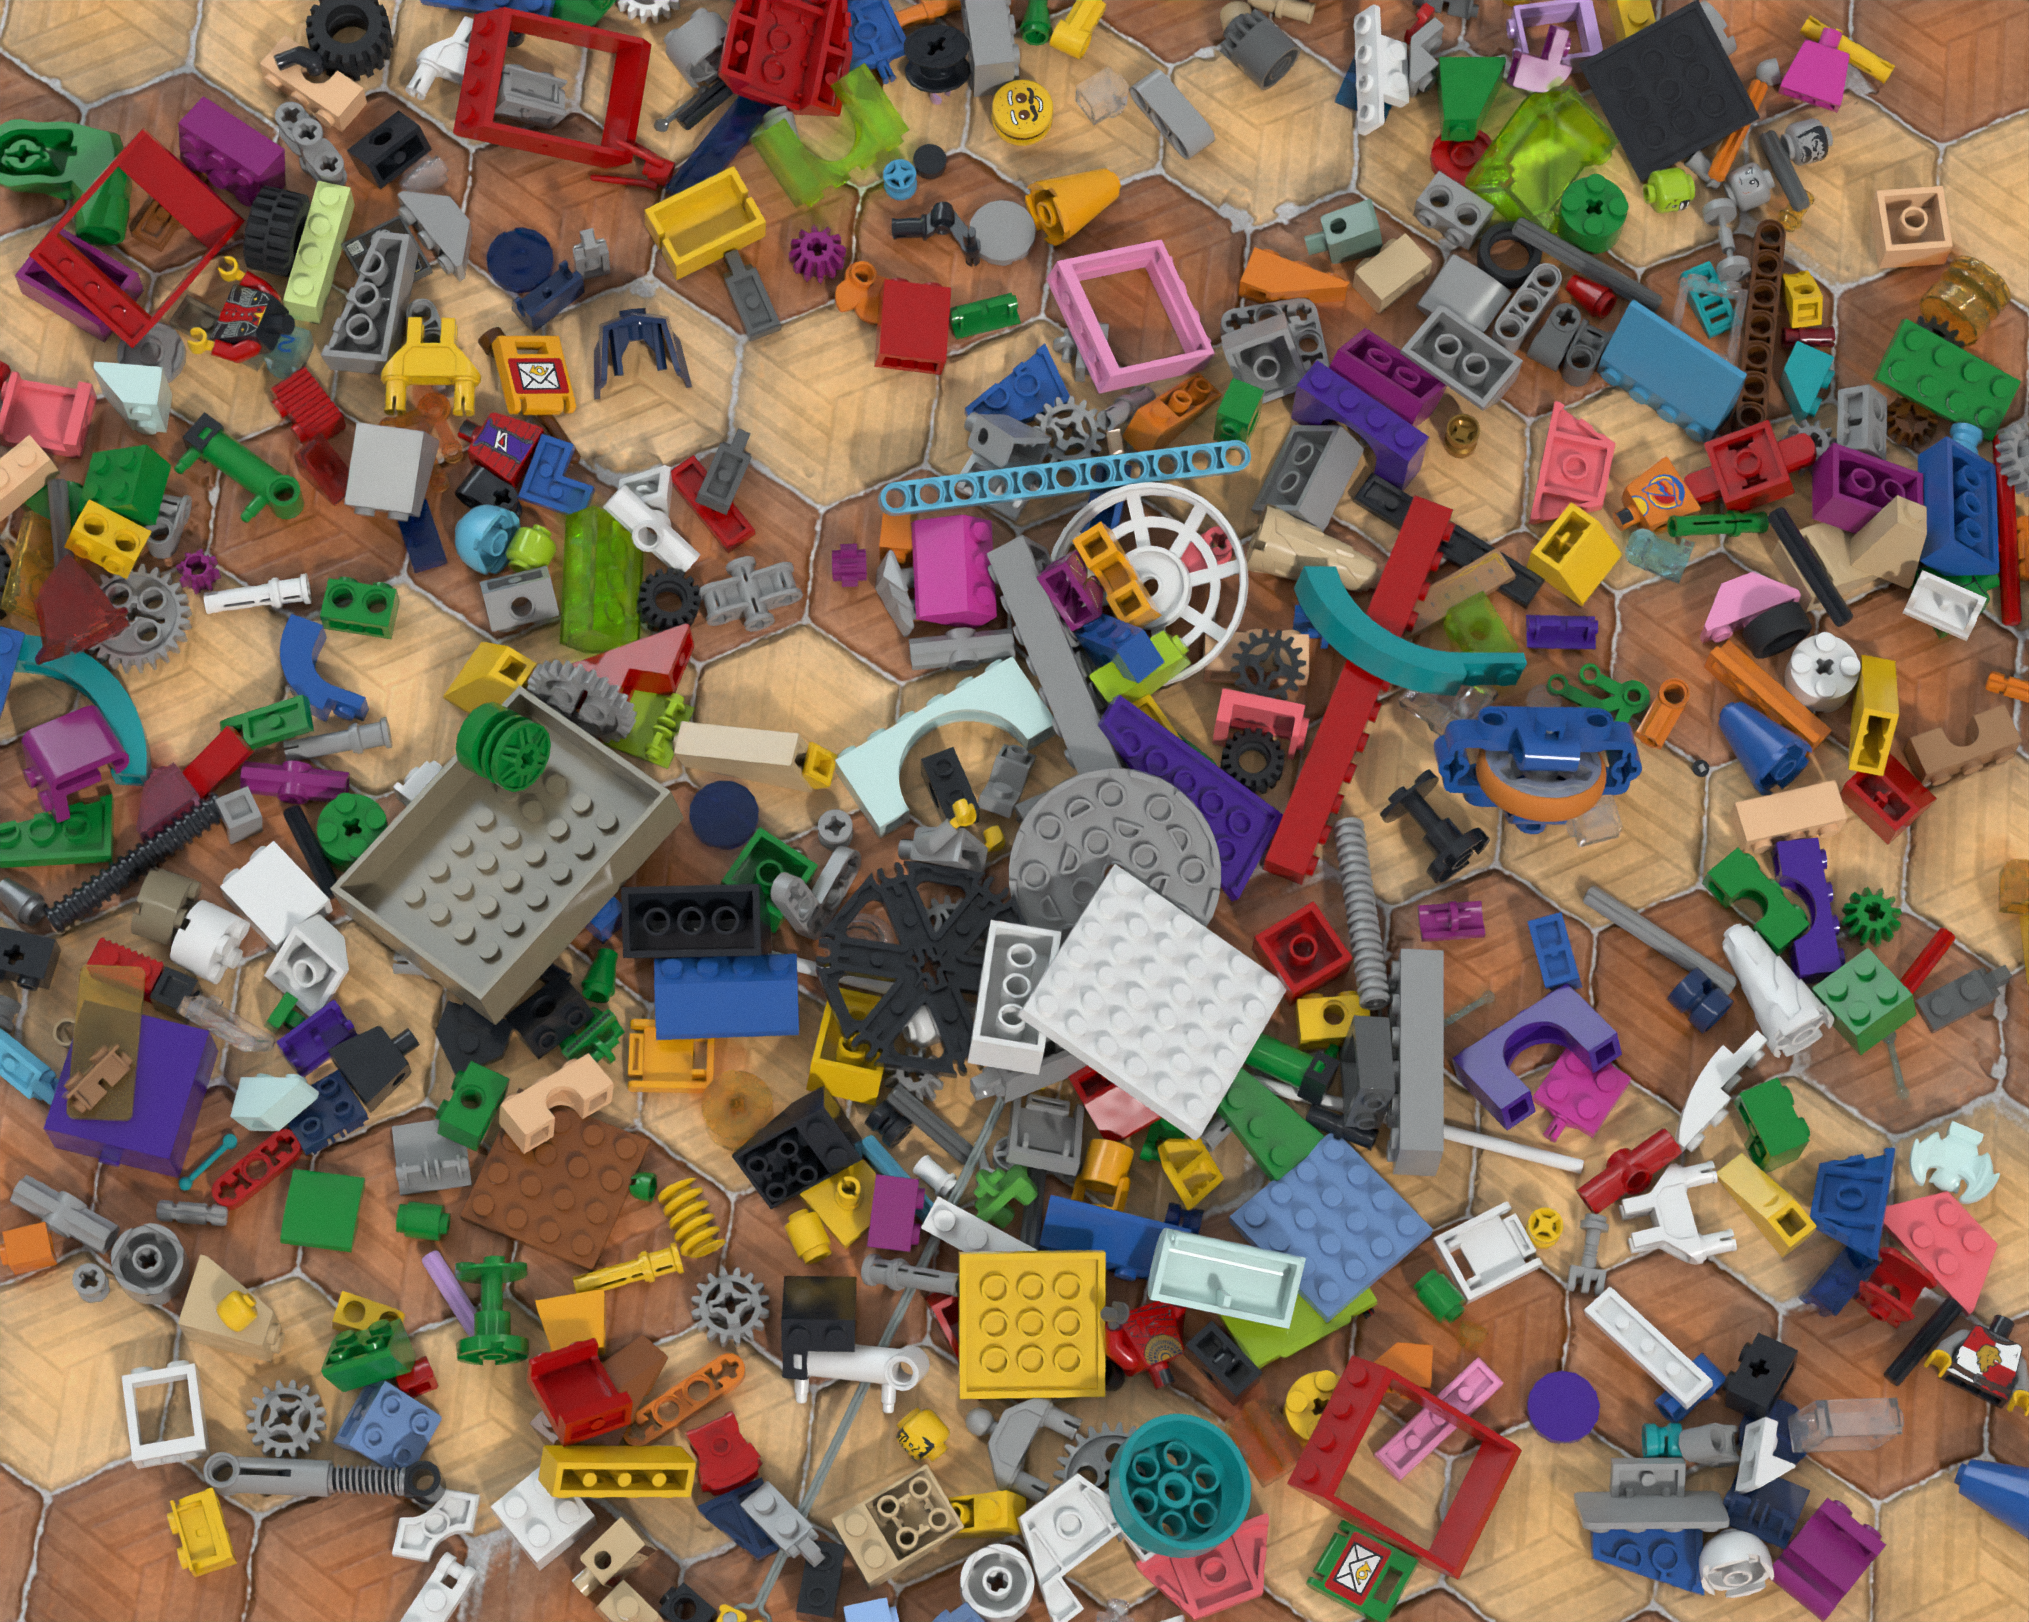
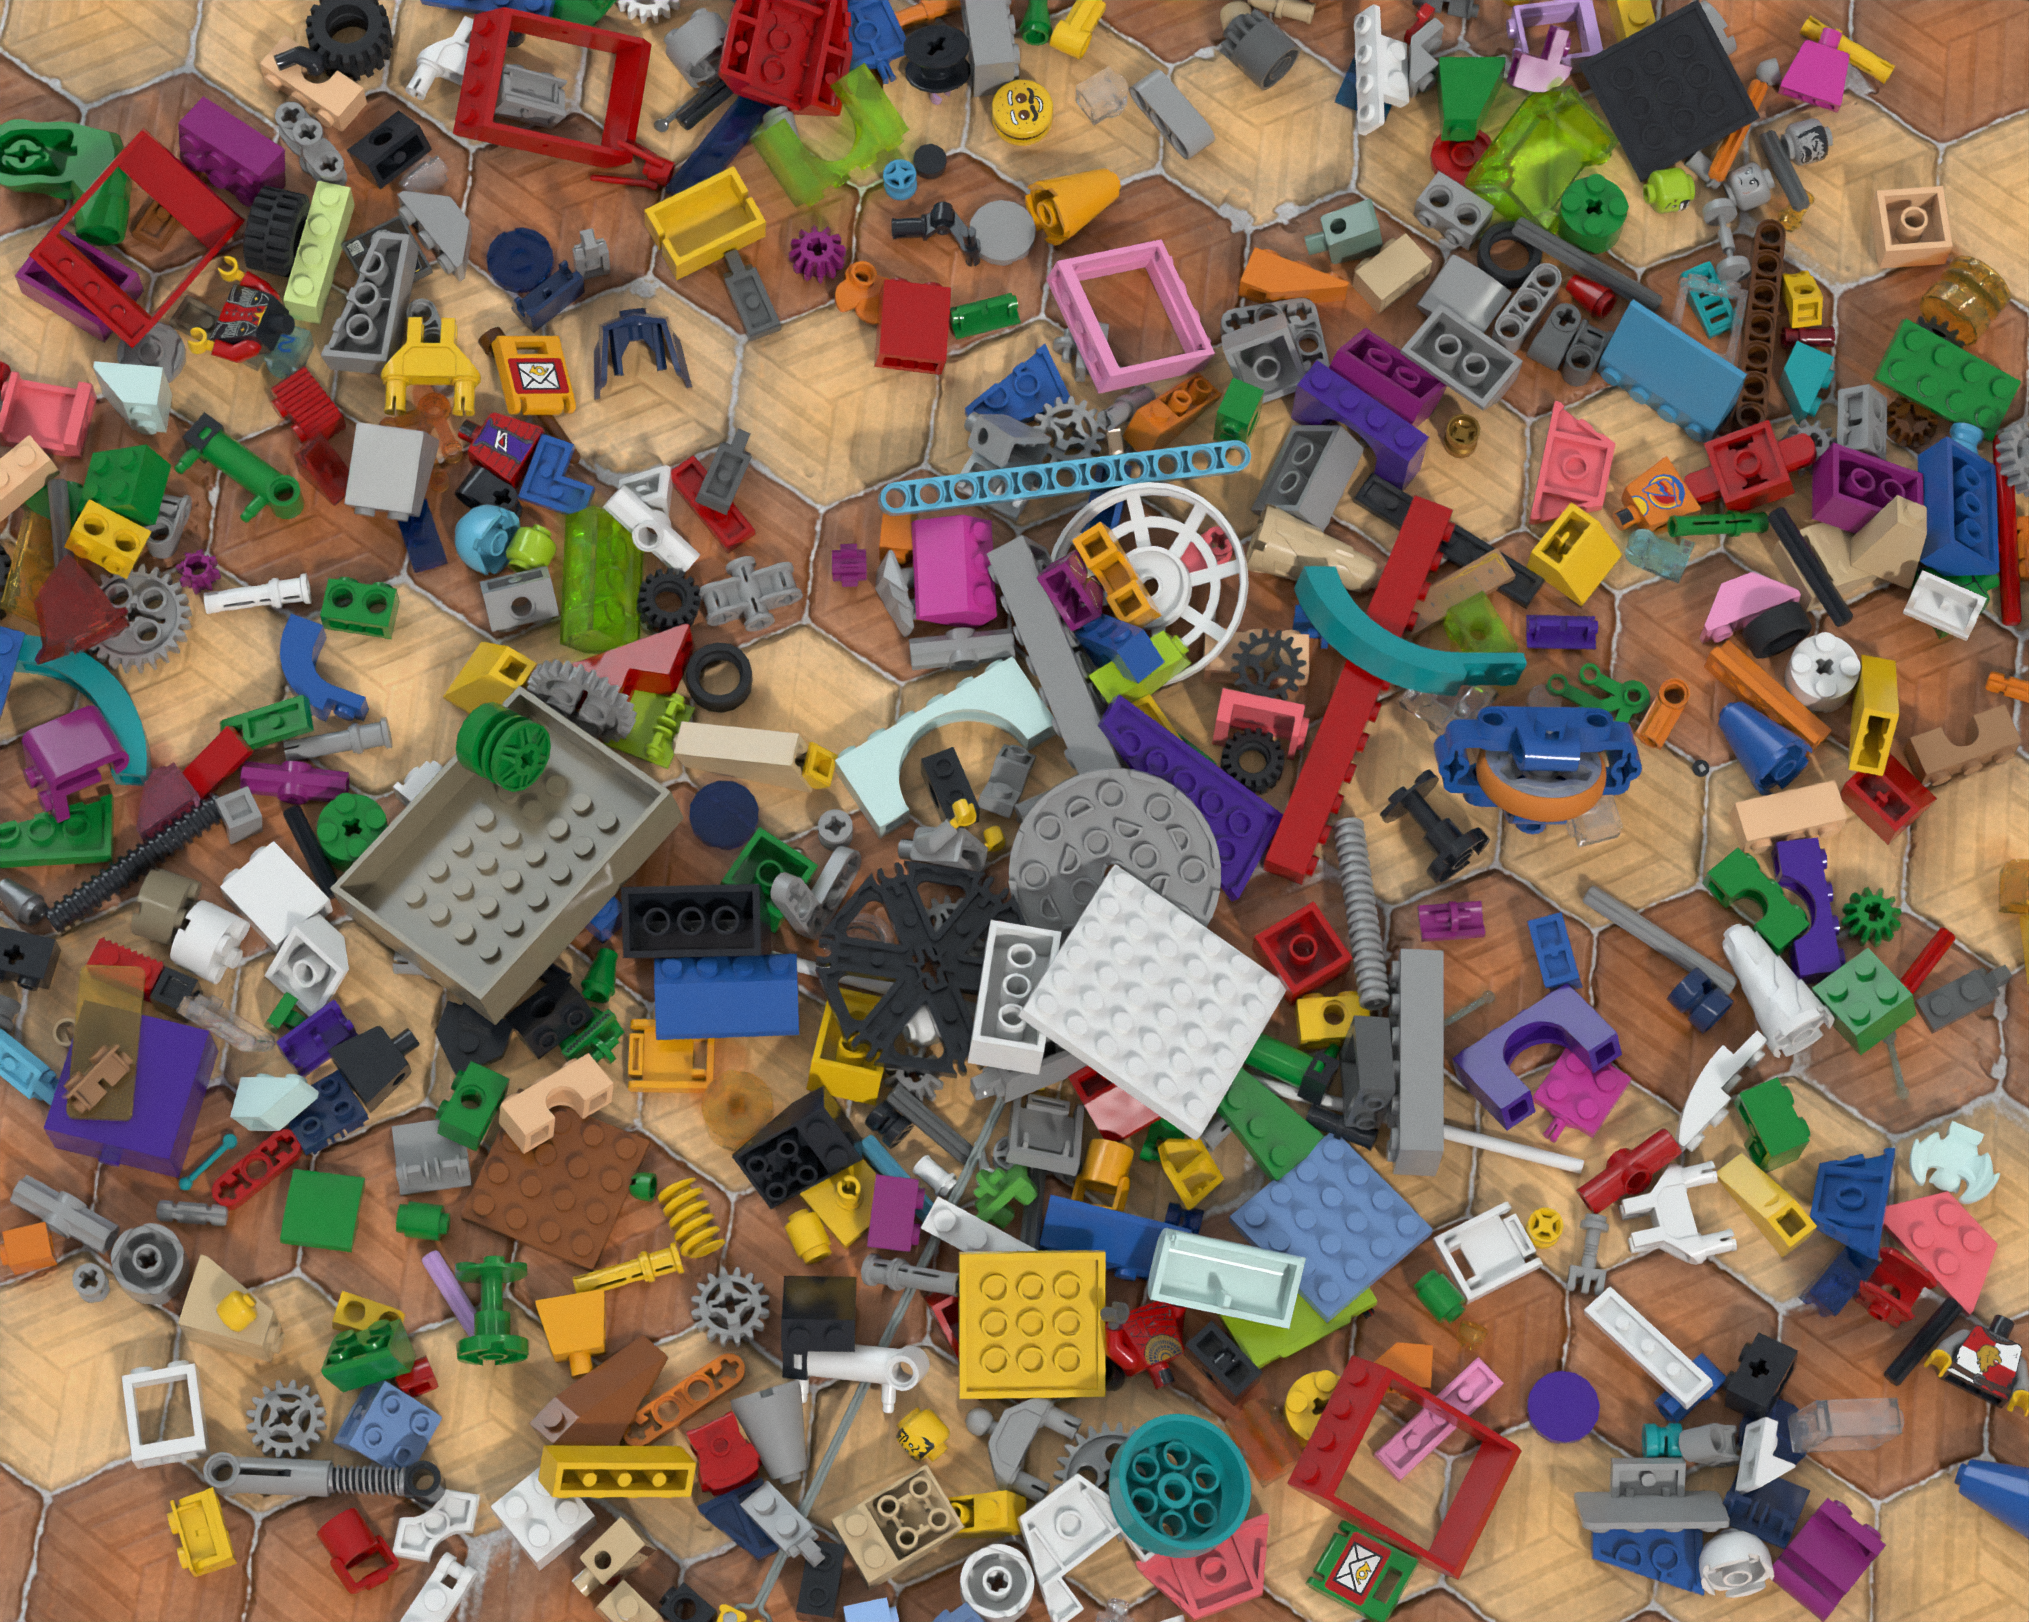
red panel [527,1338,633,1447] -> none
none -> red piece [316,1507,399,1594]
none -> black tyre [686,642,753,713]
none -> light grey cone [730,1380,807,1485]

